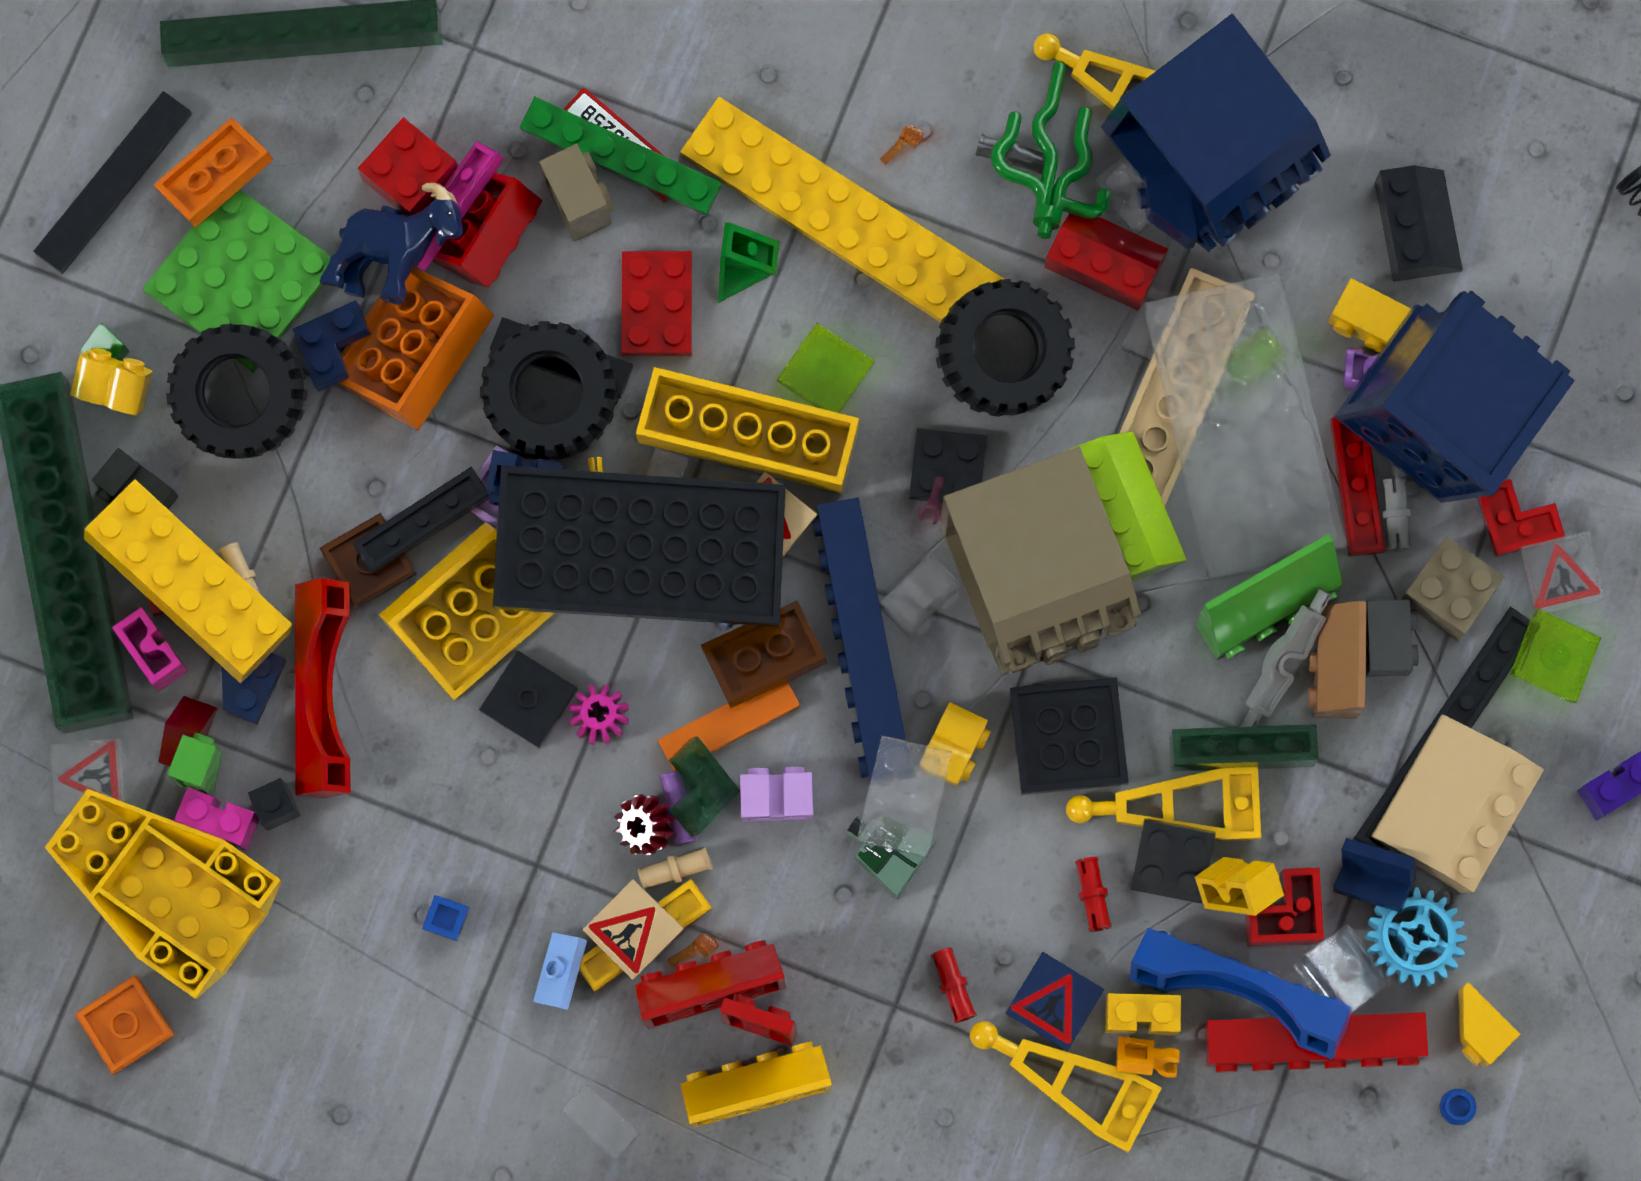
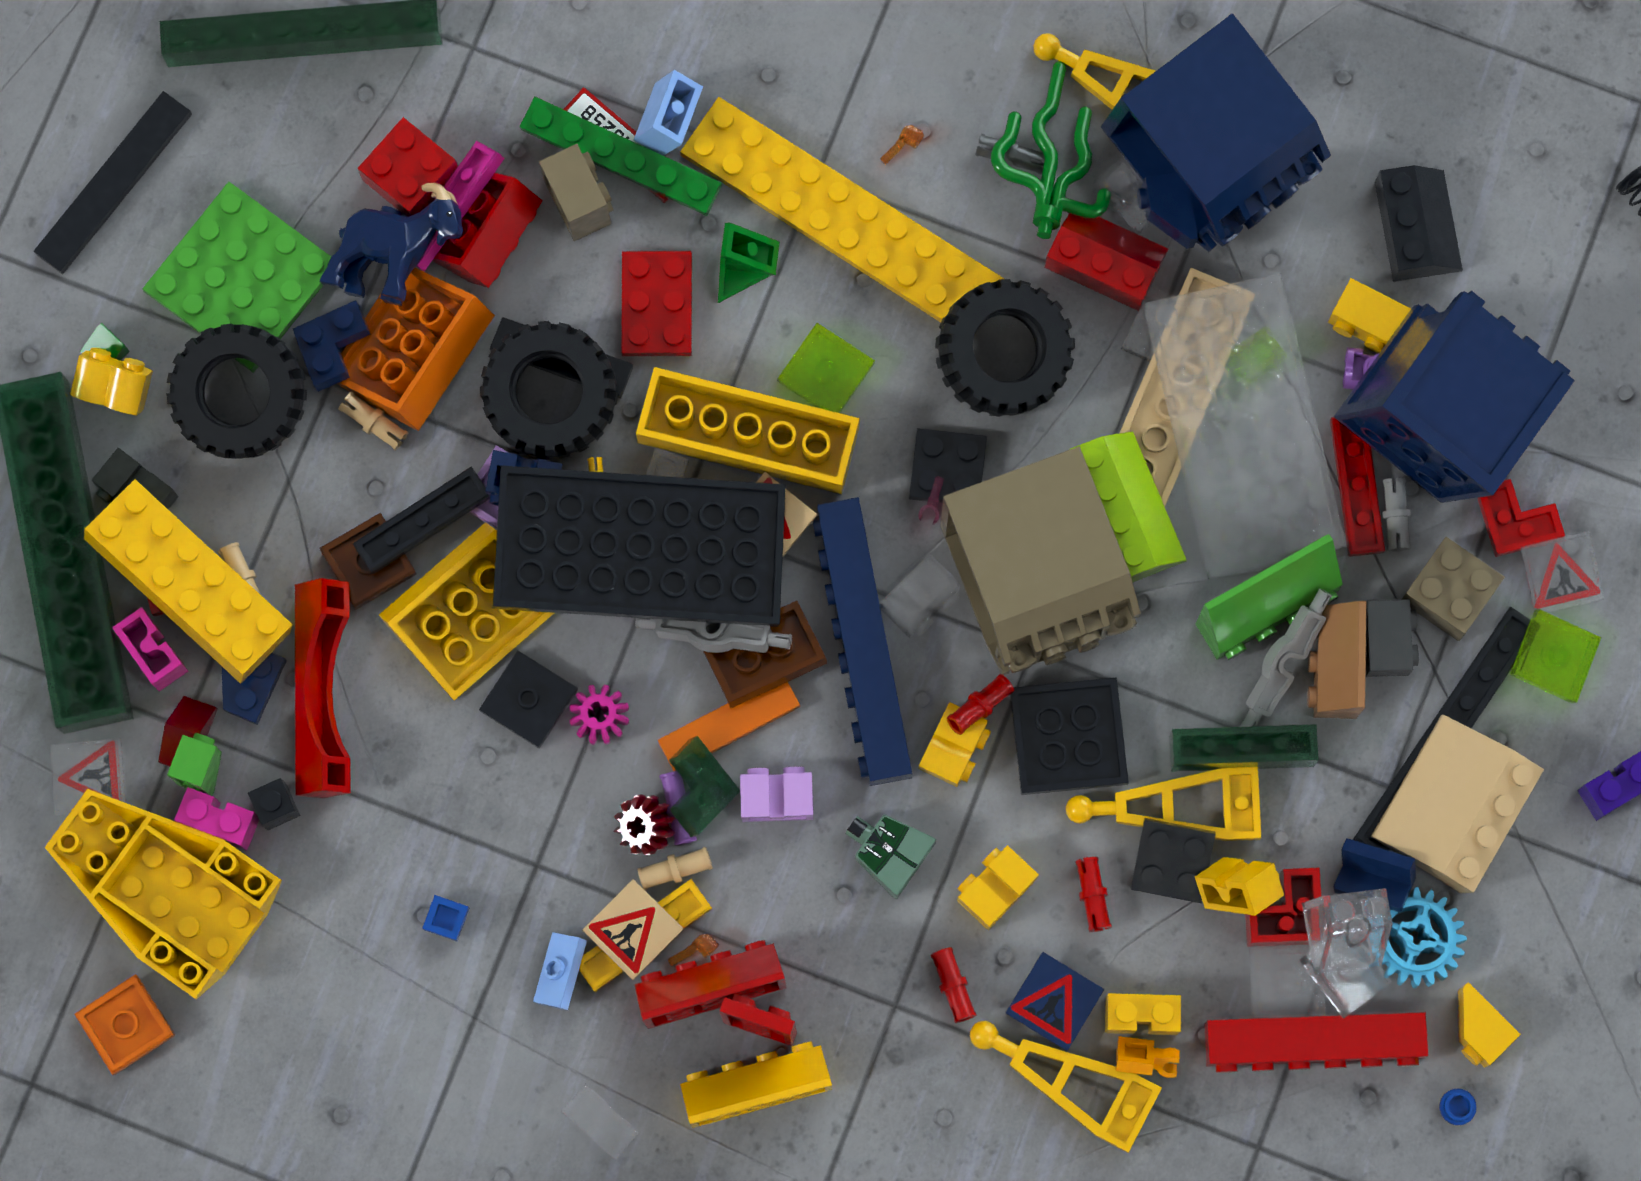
orange plate [154,117,274,228] -> none
clear plate [857,735,952,858] -> none
blue arch [1130,928,1352,1060] -> none
none -> tan pin [338,391,409,451]
none -> light blue brick [634,70,703,156]
none -> light grey piece [635,618,792,653]
none -> red pin [947,674,1014,735]
none -> yellow brick [957,845,1039,930]
none -> clear slope [1302,888,1393,975]

